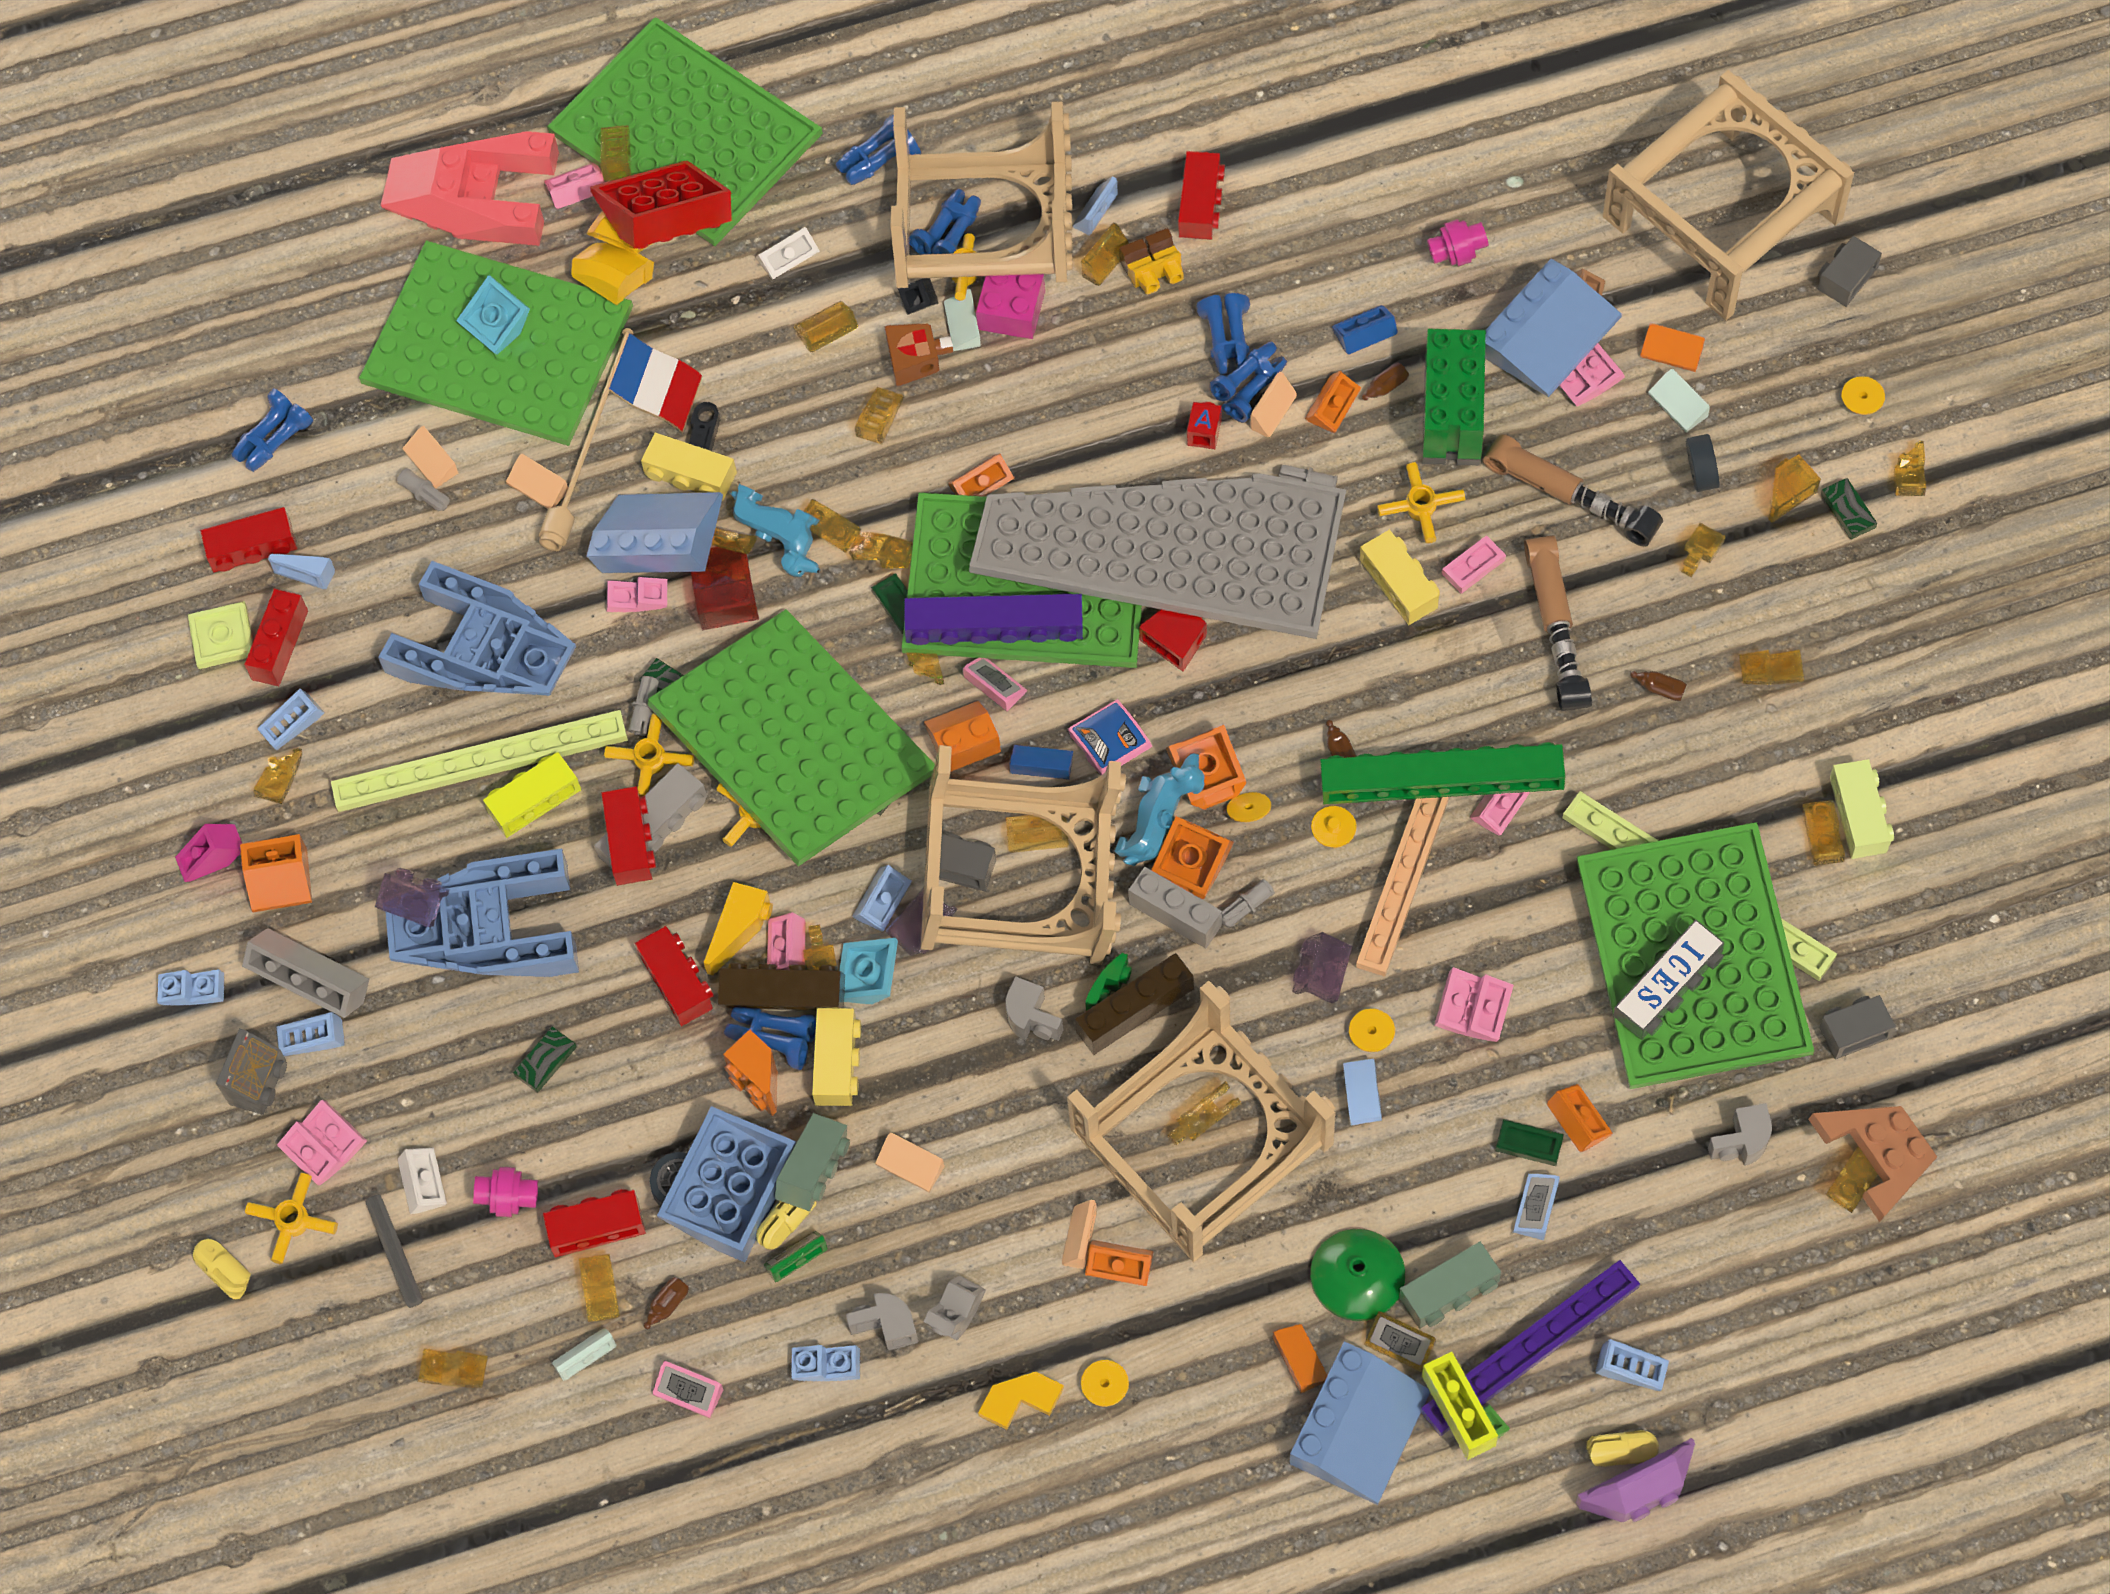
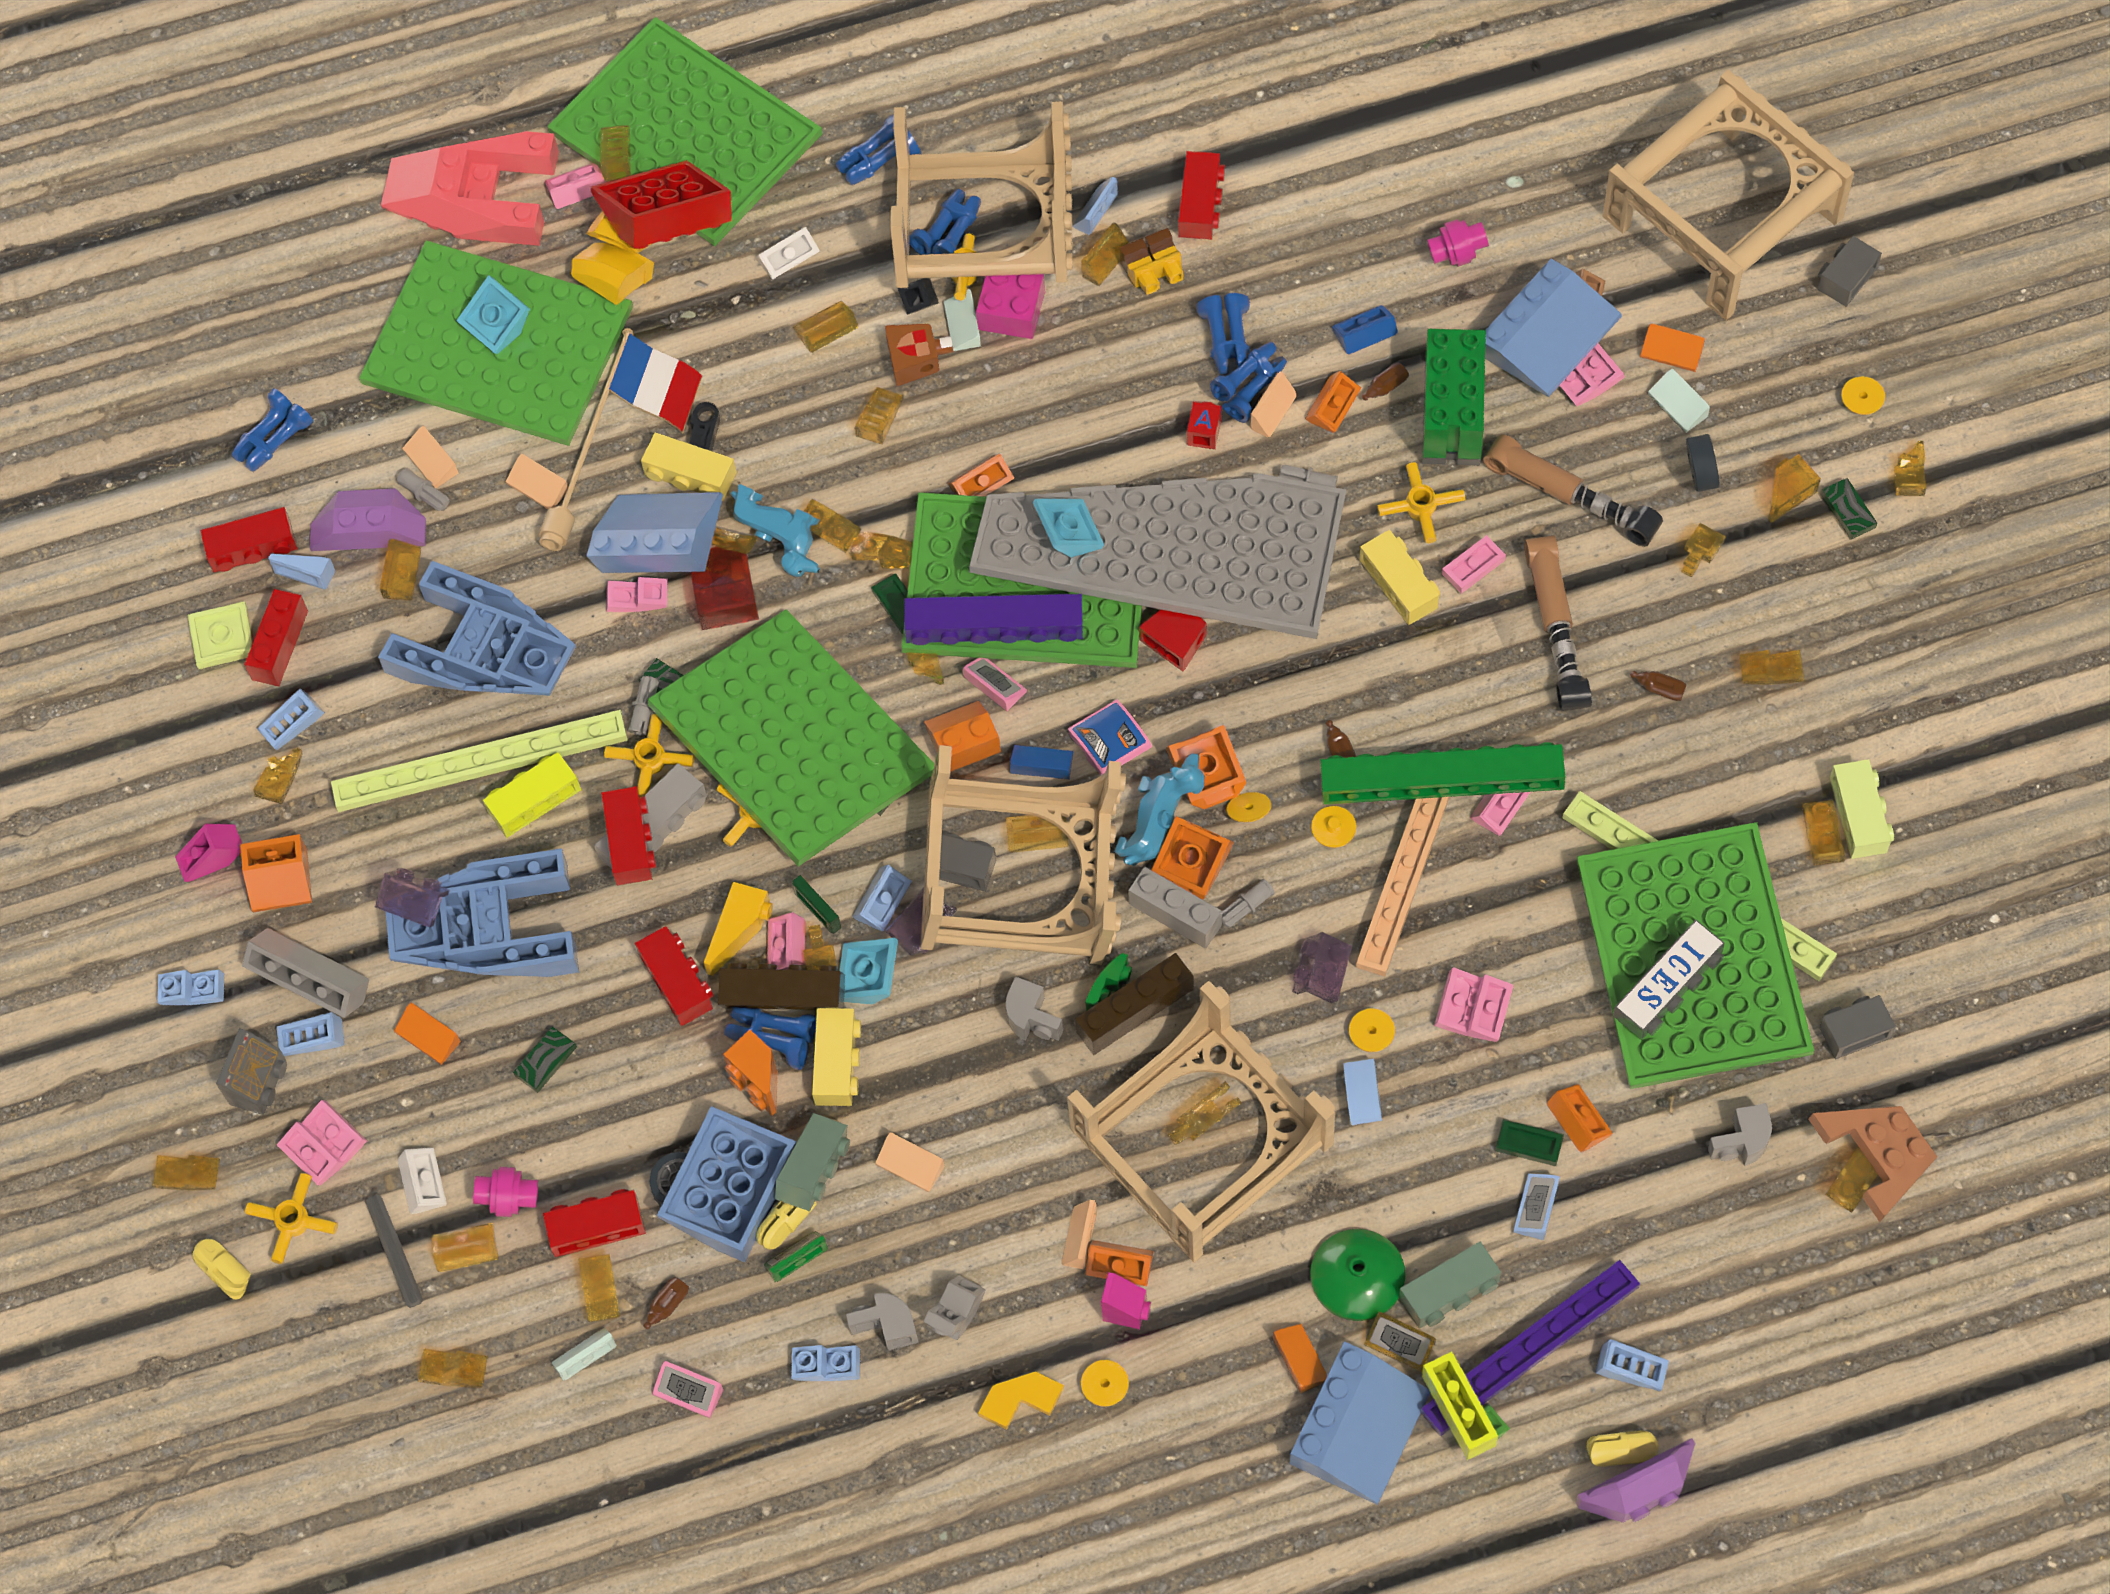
none -> clear yellow slope [153,1155,220,1191]
none -> medium lavender wedge [310,488,426,551]
none -> clear yellow slope [380,539,422,601]
none -> orange slope [394,1002,461,1065]
none -> clear yellow slope [432,1223,498,1272]
none -> dark green tile [792,875,841,934]
none -> medium azure slope [1033,499,1104,558]
none -> dark pink slope [1101,1272,1151,1329]

